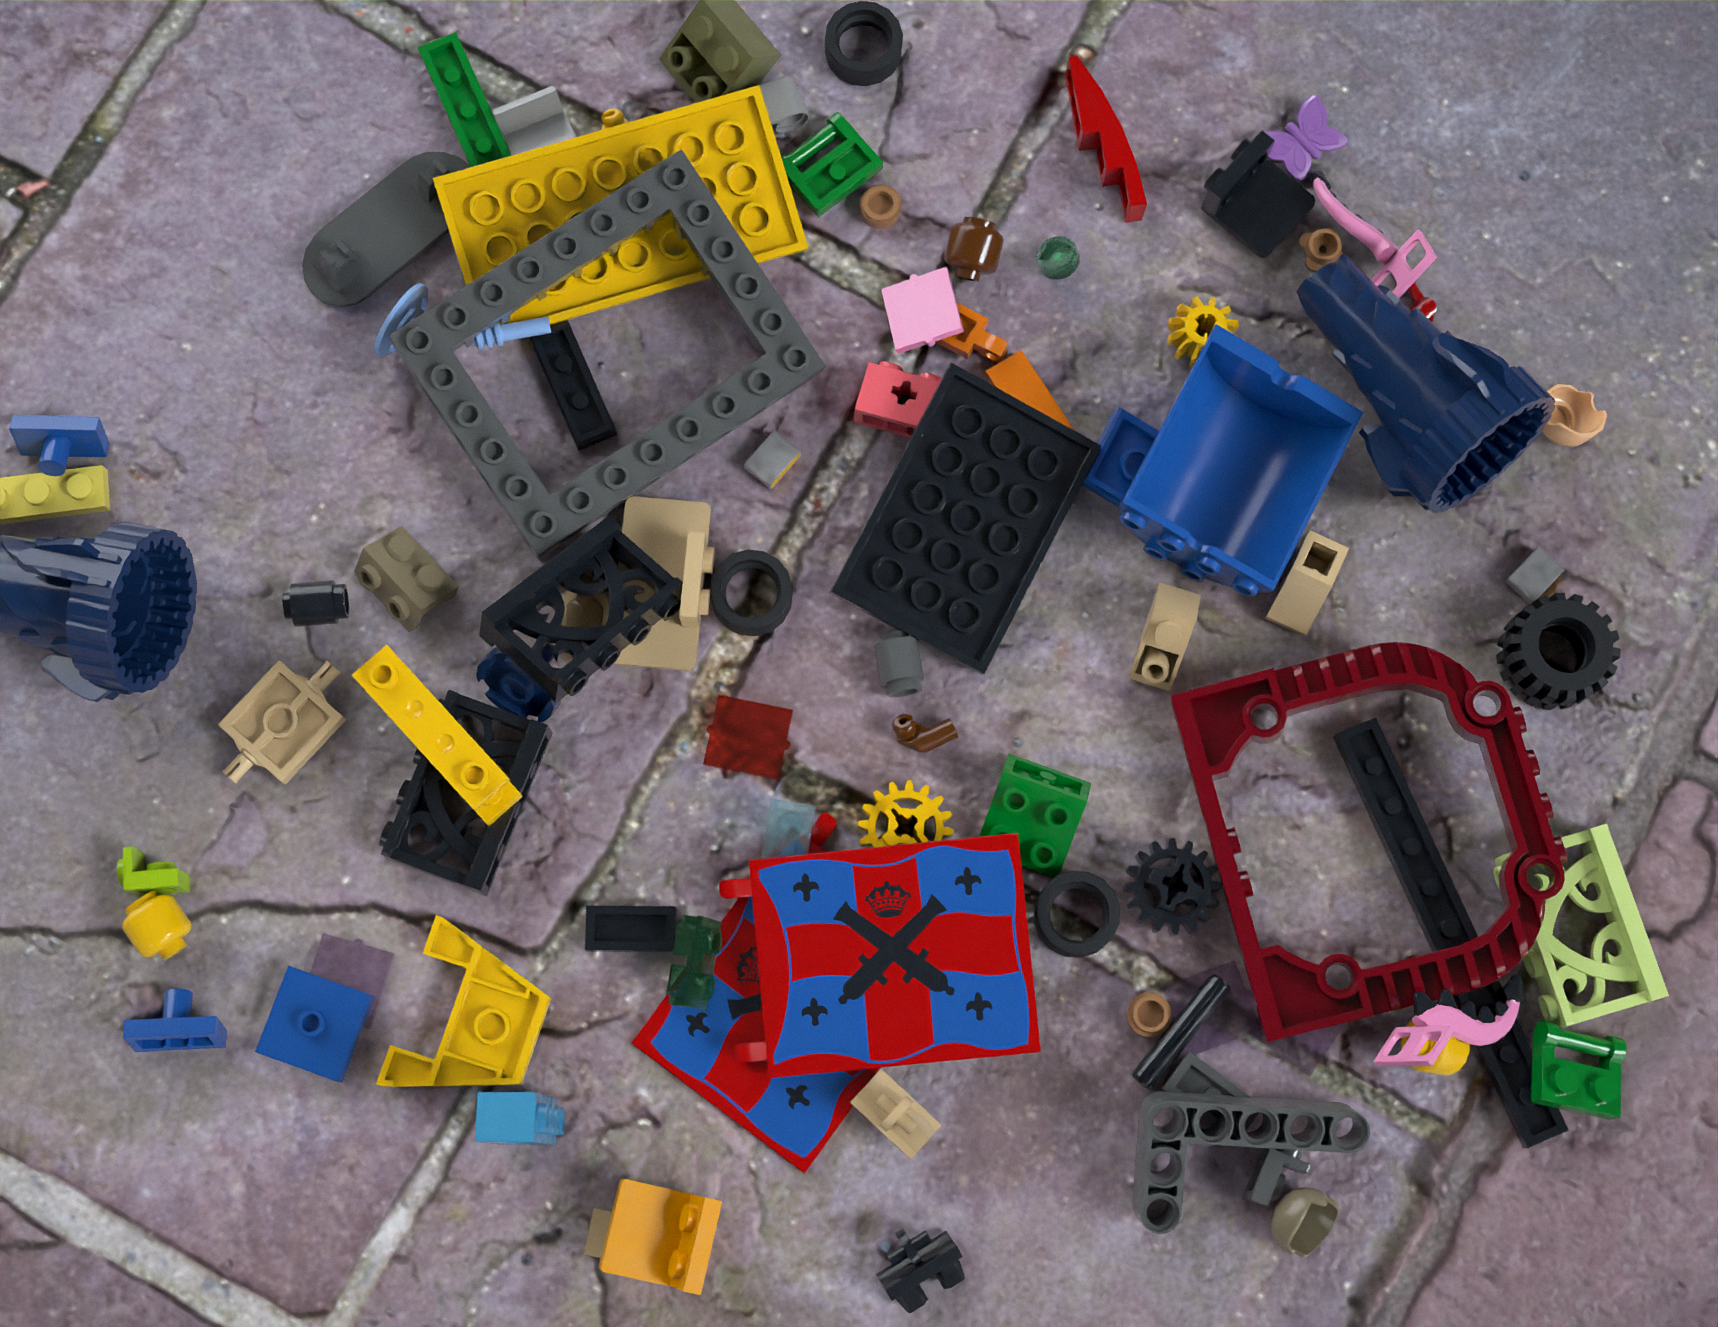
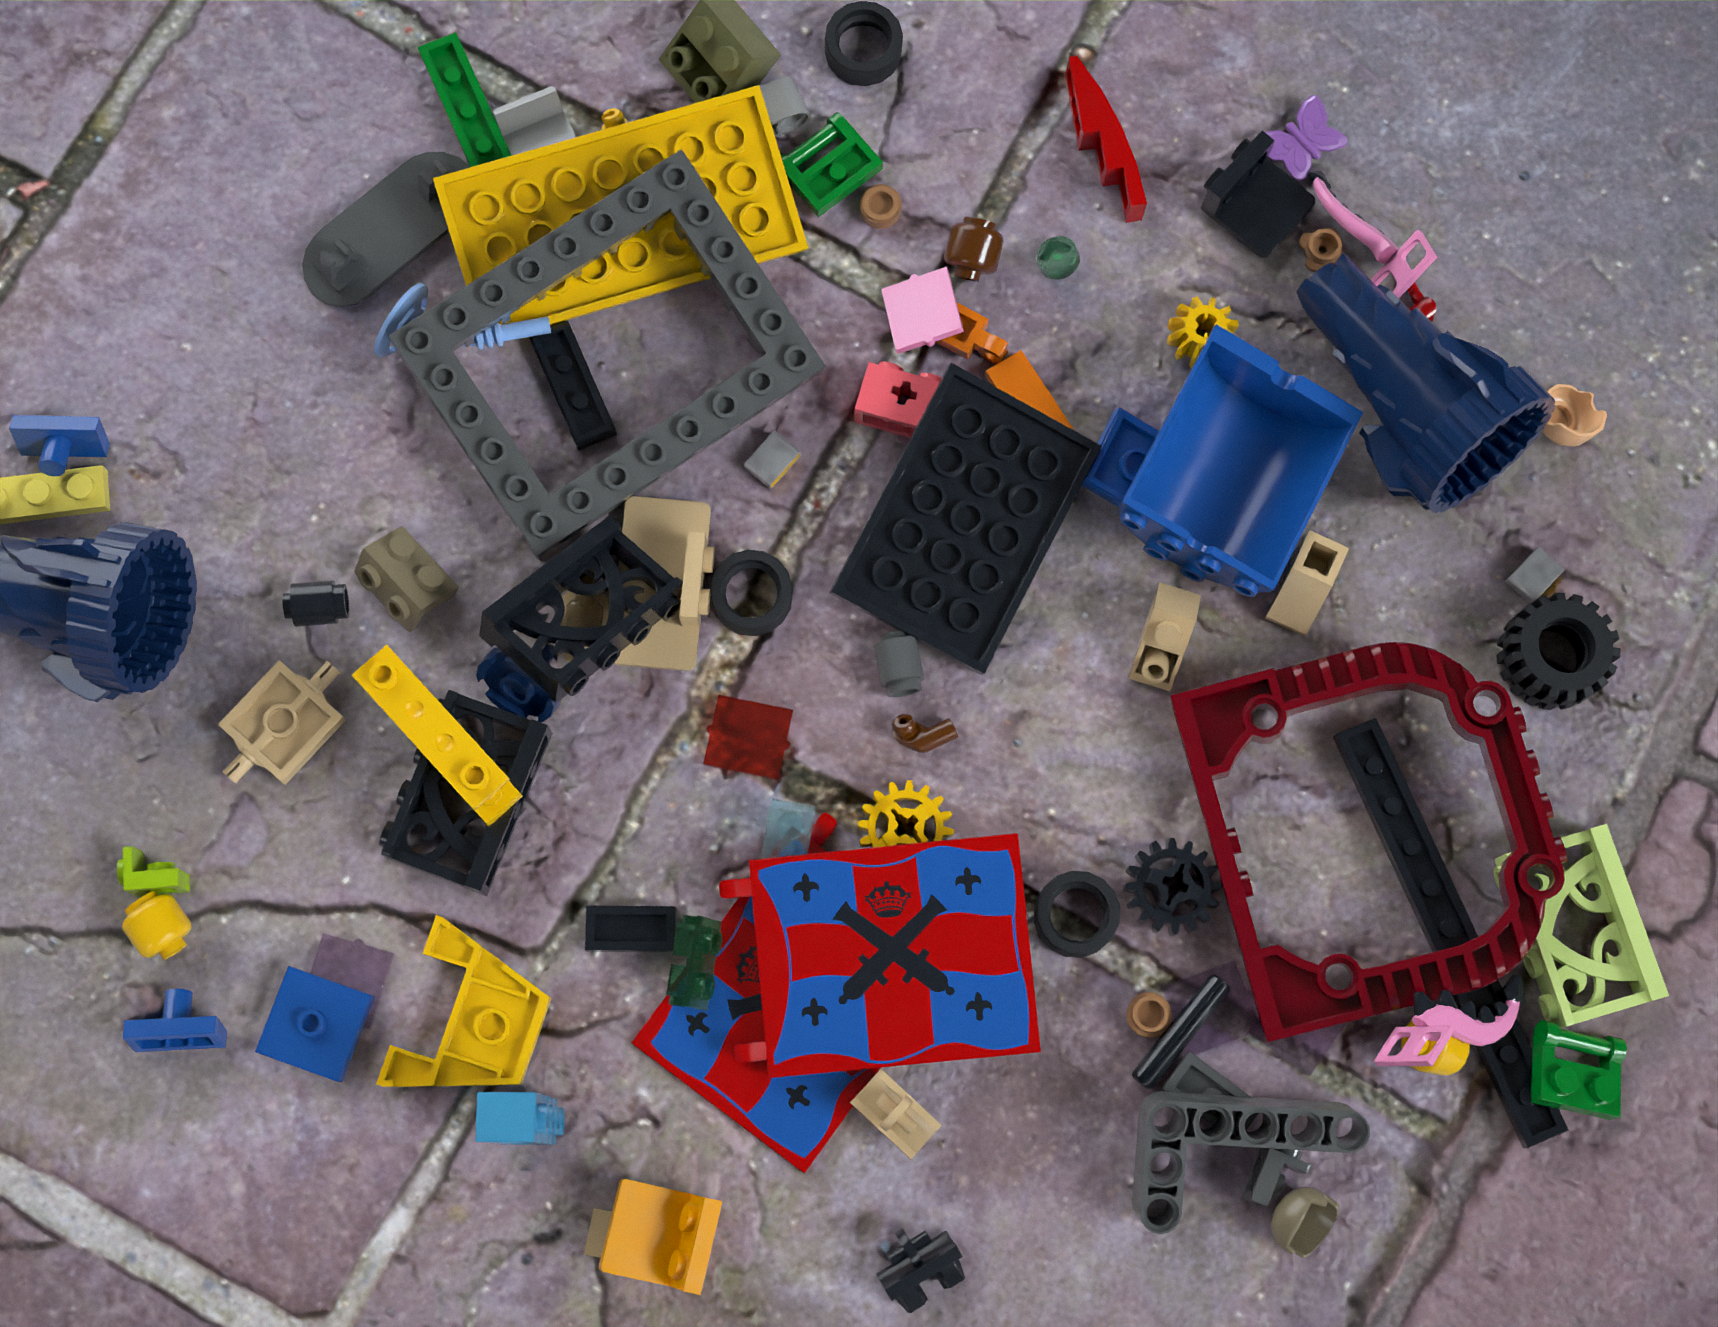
green bracket [979,753,1091,877] -> none

